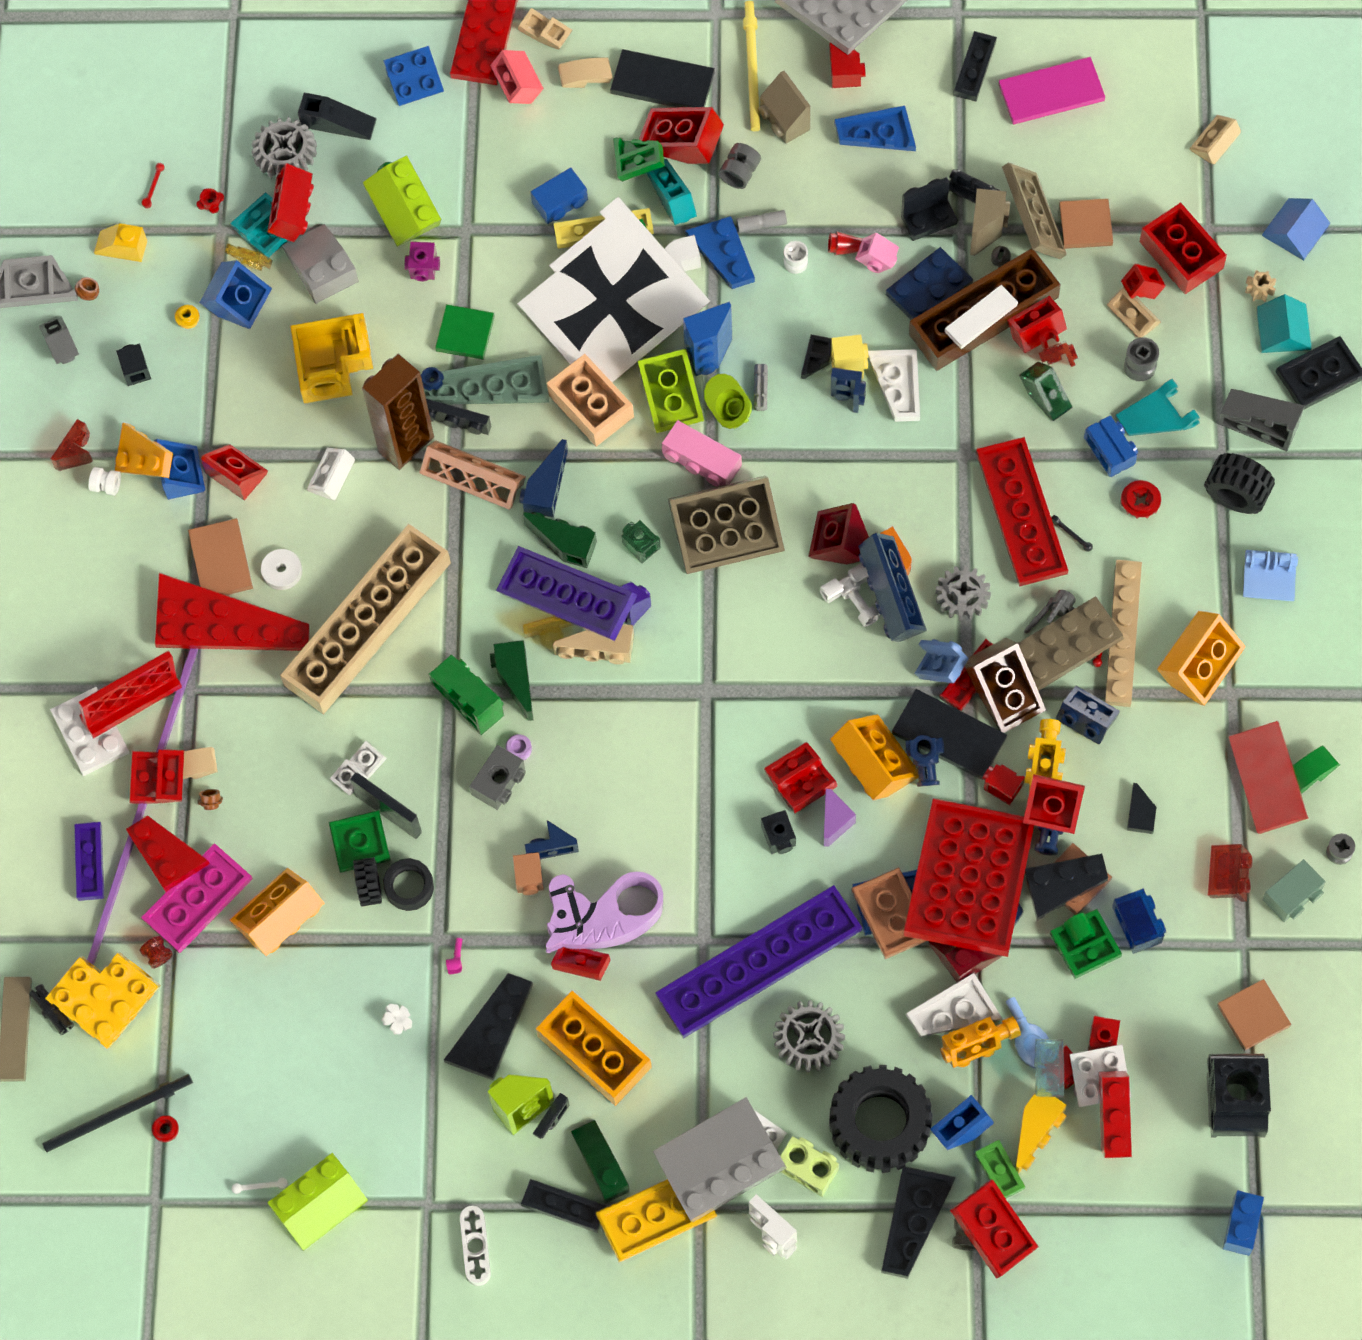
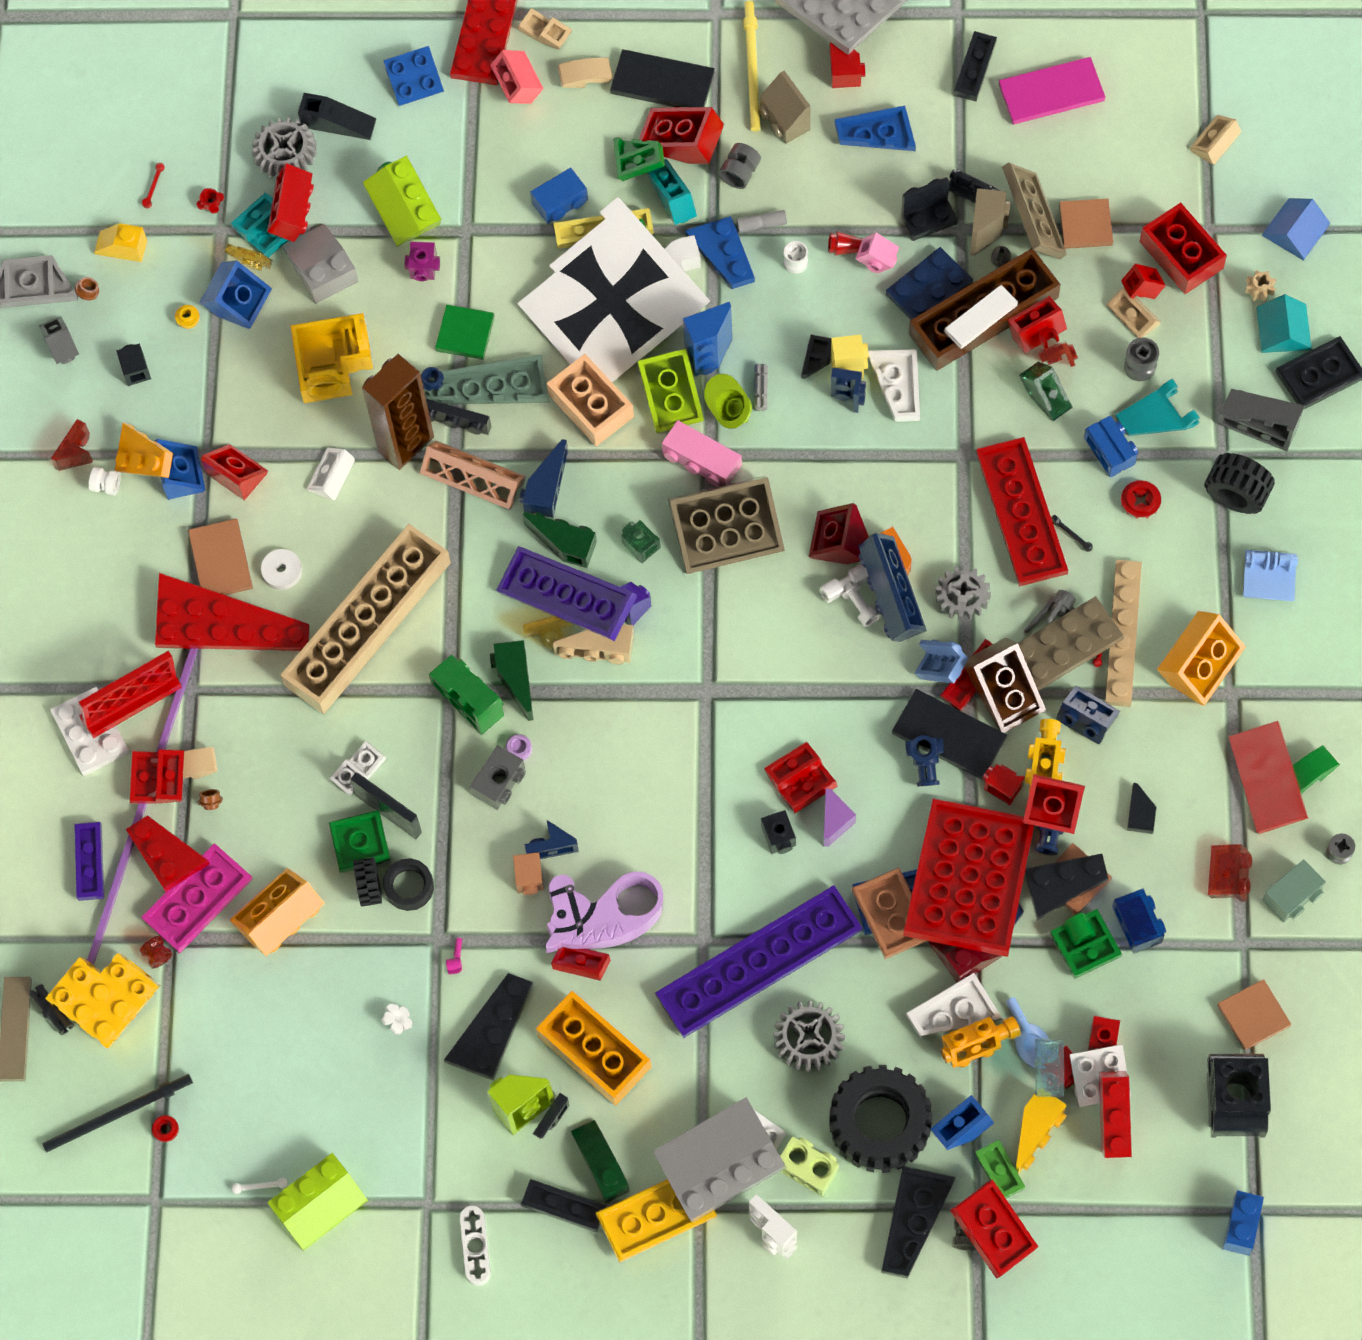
light orange slope [830,714,919,800] -> none

